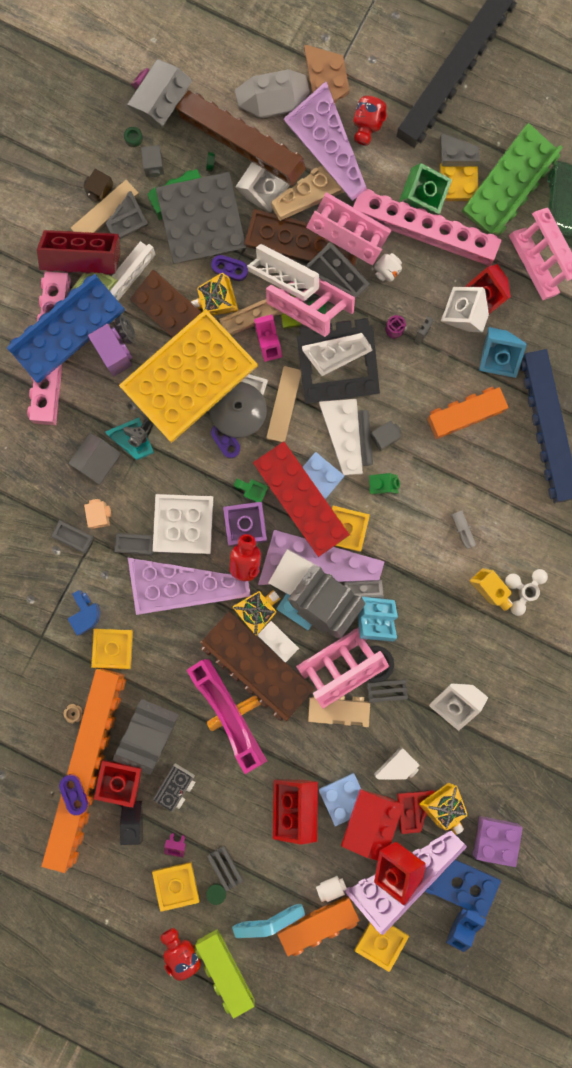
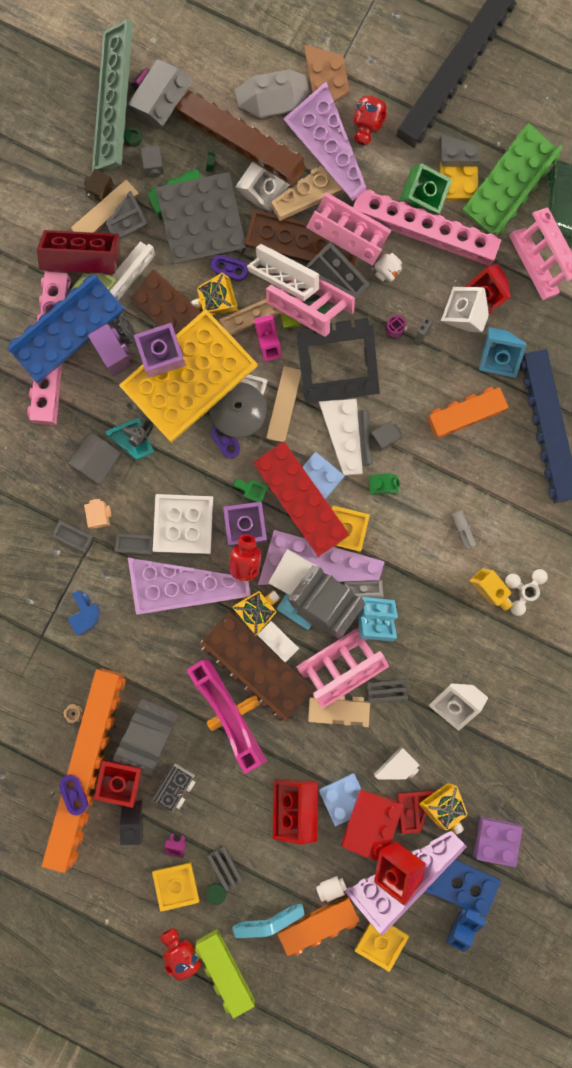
yellow plate [91,629,133,669] -> none
white wing [302,333,372,376] -> none
black tyre [357,646,395,683] -> none
none -> sand green plate [92,19,133,172]
none -> medium lavender brick [134,323,186,378]

